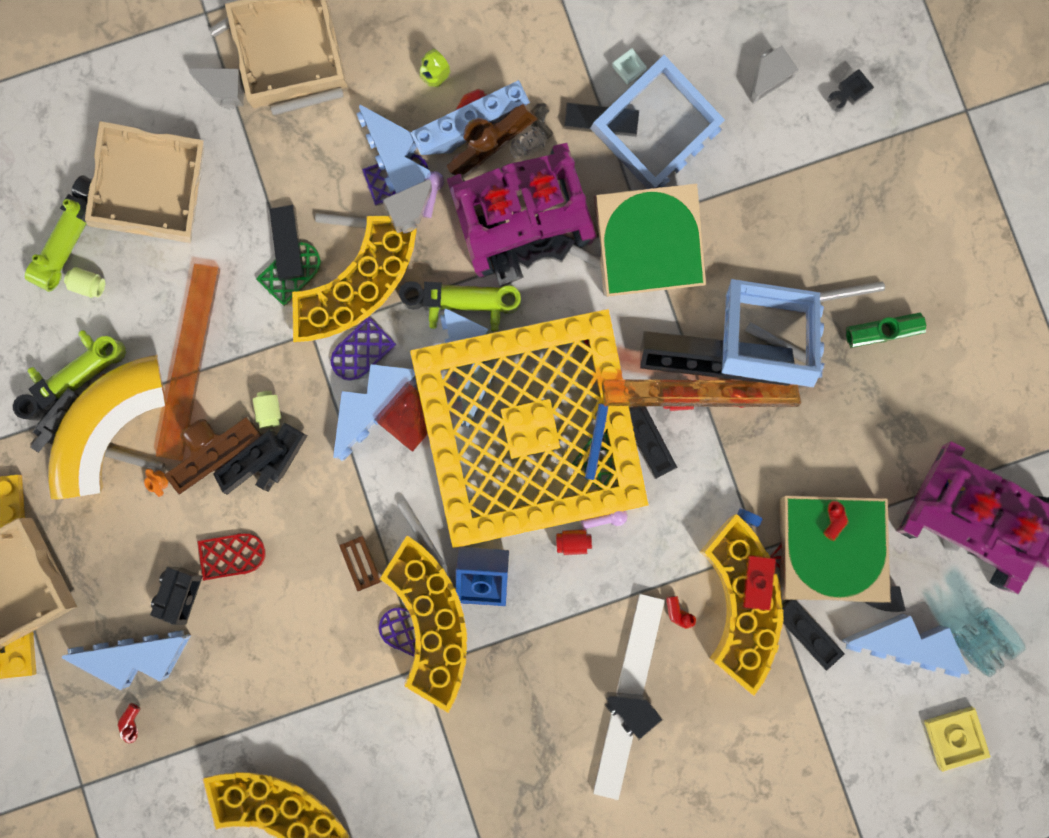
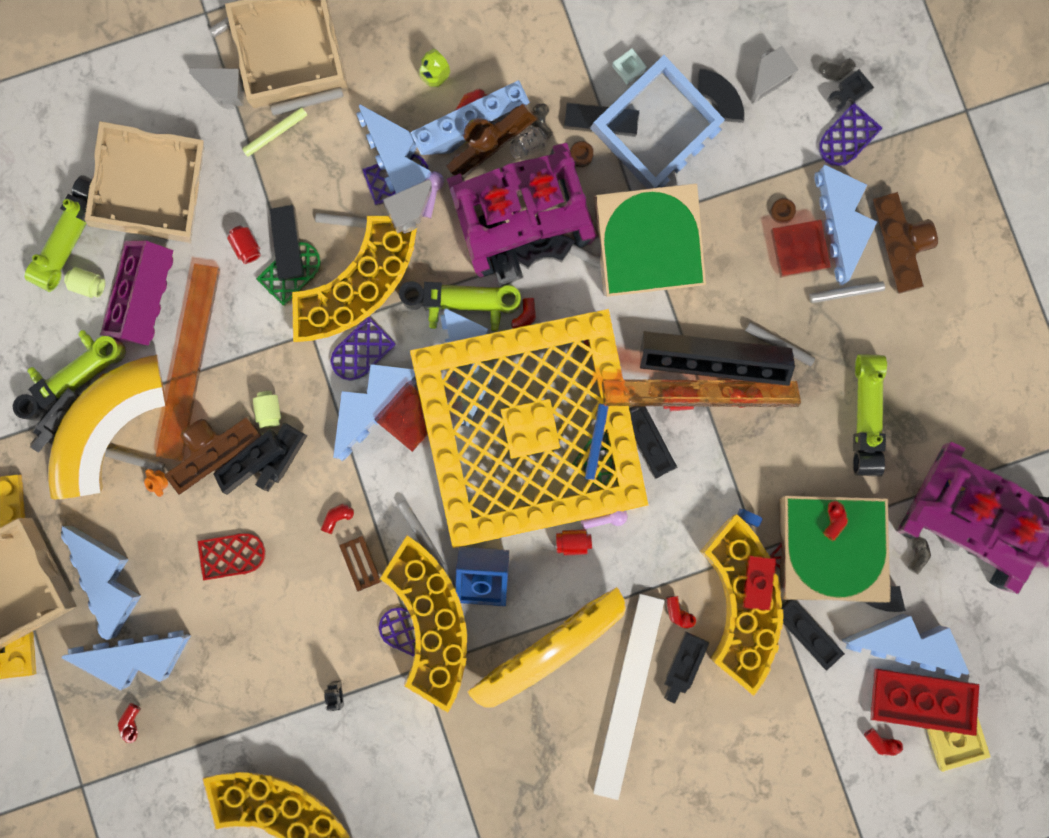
black brick [150,566,203,625] -> none
black slope [604,692,663,740] -> none
light blue window [722,279,824,387] -> none
green piece [846,312,927,348] -> none
clear light blue wheel [953,607,1026,678] -> none
none -> light blue slope [61,526,141,640]
none -> magenta slope [100,241,174,346]
none -> red brick [227,225,261,264]
none -> yellowish green bar [242,107,308,157]
none -> red arm [320,504,354,534]
none -> black plate [324,681,344,712]
none -> yellow brick [467,587,626,707]
none -> red arm [511,298,536,329]
none -> reddish brown tile [570,141,594,167]
none -> black hinge [664,631,710,704]
none -> black tile [697,68,745,123]
none -> reddish brown tile [771,198,796,224]
none -> clear red plate [771,220,831,278]
none -> light blue slope [814,164,877,285]
none -> clear smoke arm [818,58,856,81]
none -> dark purple window [819,103,883,167]
none -> lime piece [853,354,887,477]
none -> red arm [864,728,903,756]
none -> red tile [870,669,980,736]
none -> reddish brown plate [873,192,938,294]
none -> clear smoke arm [907,536,931,575]

